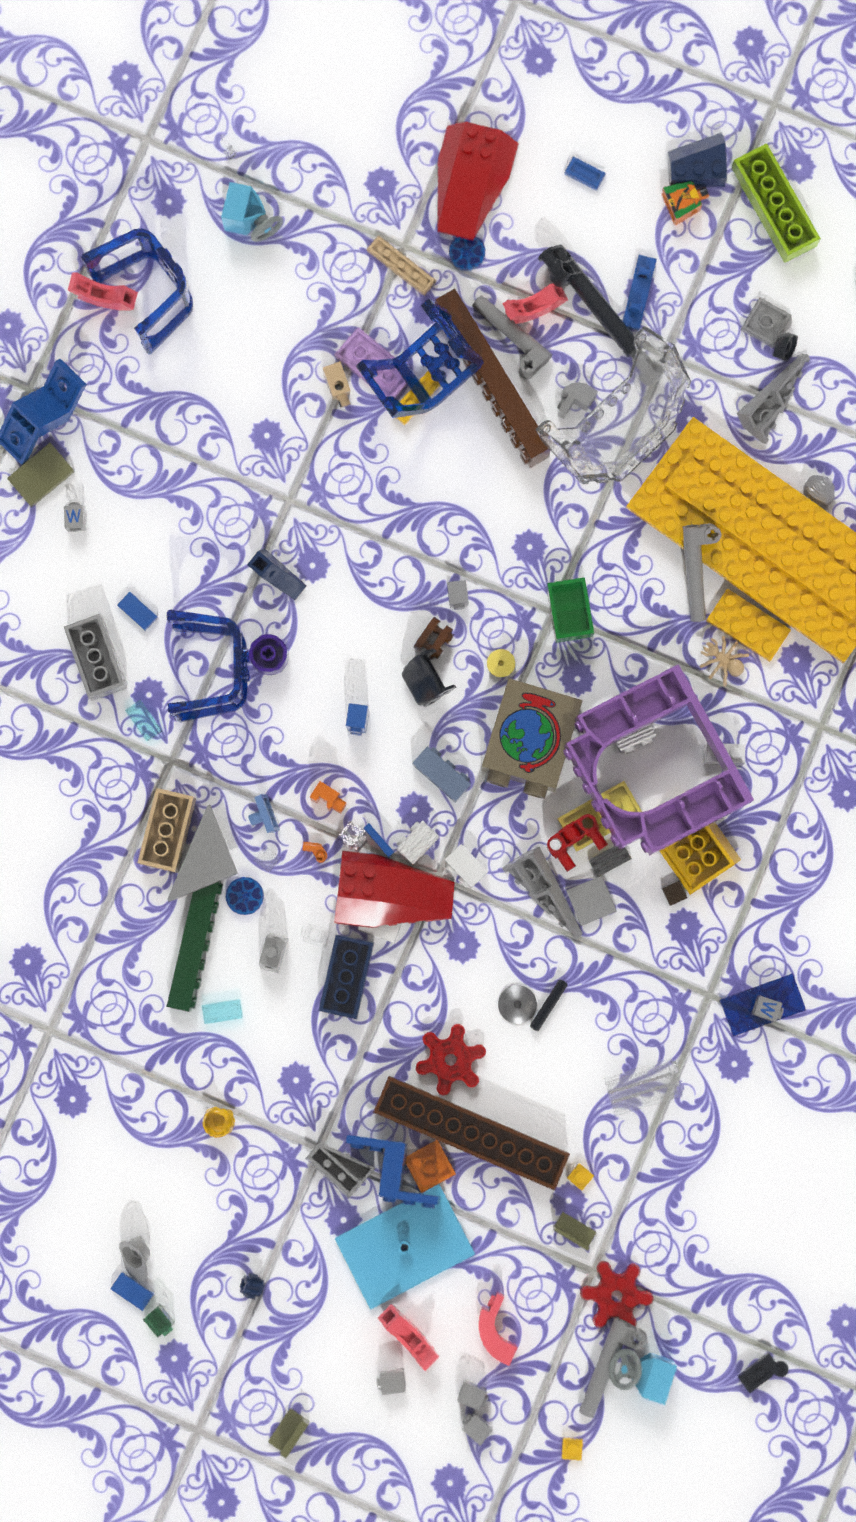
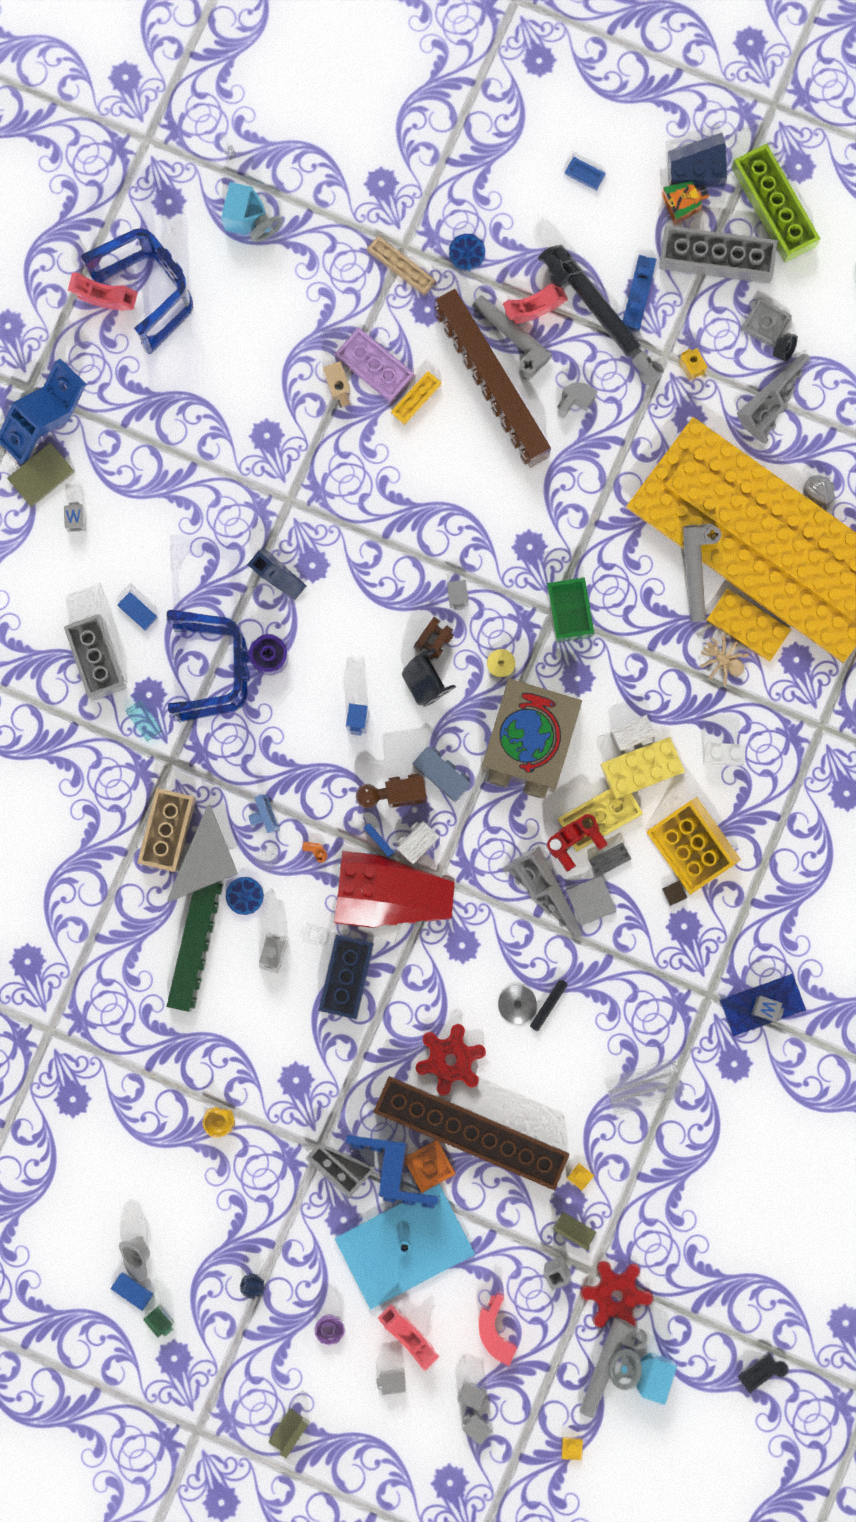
clear light blue tile [201,999,243,1024] -> none
orange hips [310,781,347,814] -> none
clear brick [338,821,368,852] -> none
clear blue windscreen [356,299,484,418] -> none
red wedge [437,121,519,241] -> none
white brick [445,844,488,889] -> none
clear windscreen [535,326,691,484] -> none
medium lavender door [563,664,754,856] -> none
none -> medium lavender hair [314,1314,345,1345]
none -> reddish brown brick [355,774,427,808]
none -> light grey brick [543,1256,571,1291]
none -> light yellow plate [600,737,685,800]
none -> light grey brick [659,225,778,284]
none -> yellow brick [679,348,708,381]

